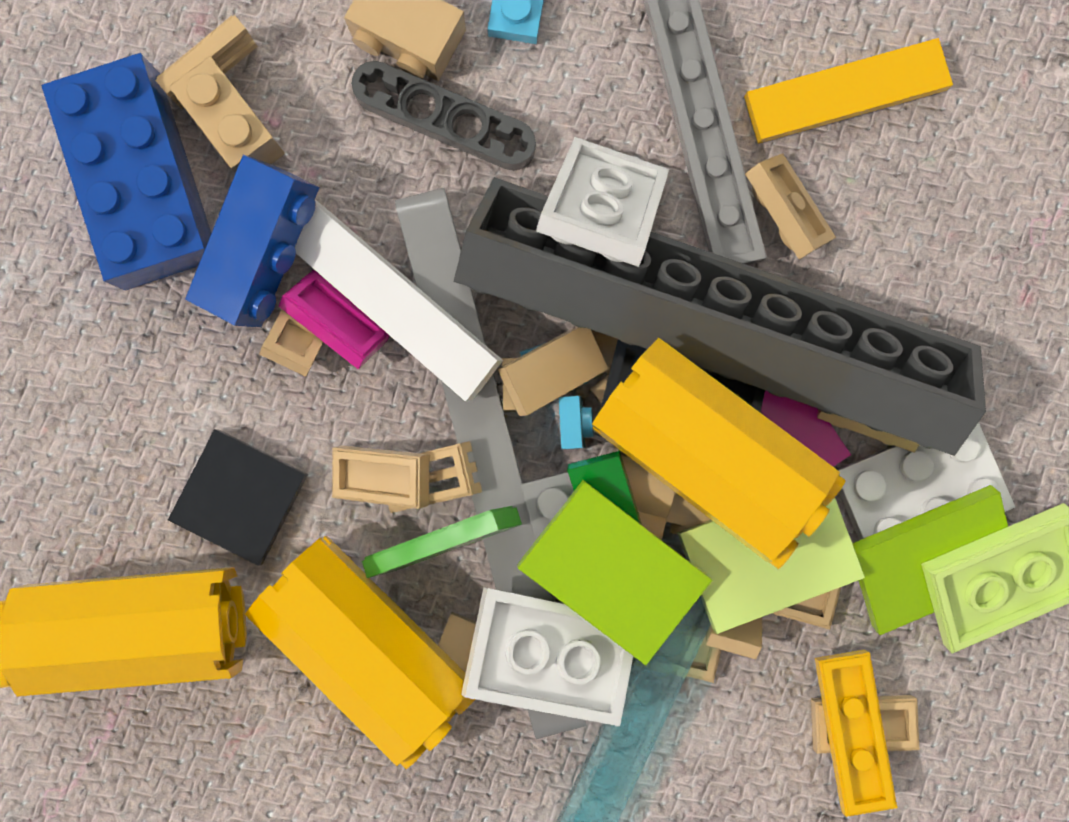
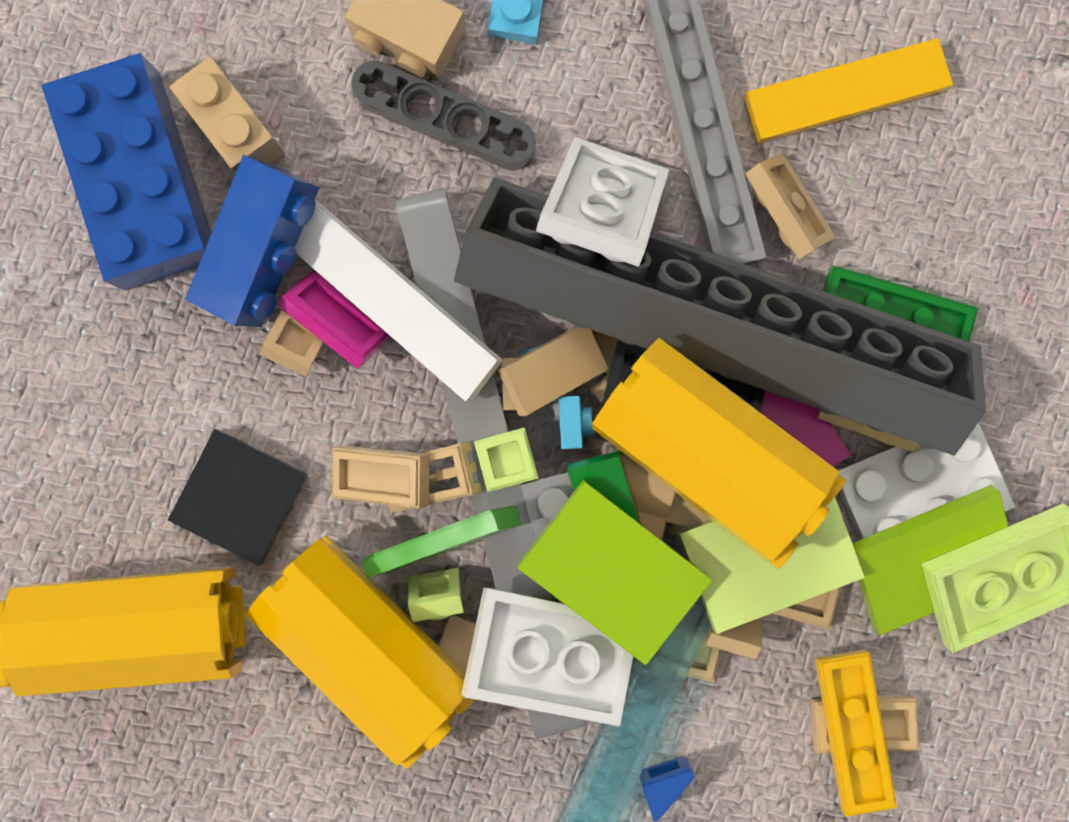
tan tile [155,15,258,109] -> none
none -> yellowish green plate [408,568,464,622]
none -> yellowish green tile [474,428,539,492]
none -> blue slope [638,756,695,822]
none -> green tile [822,265,979,342]

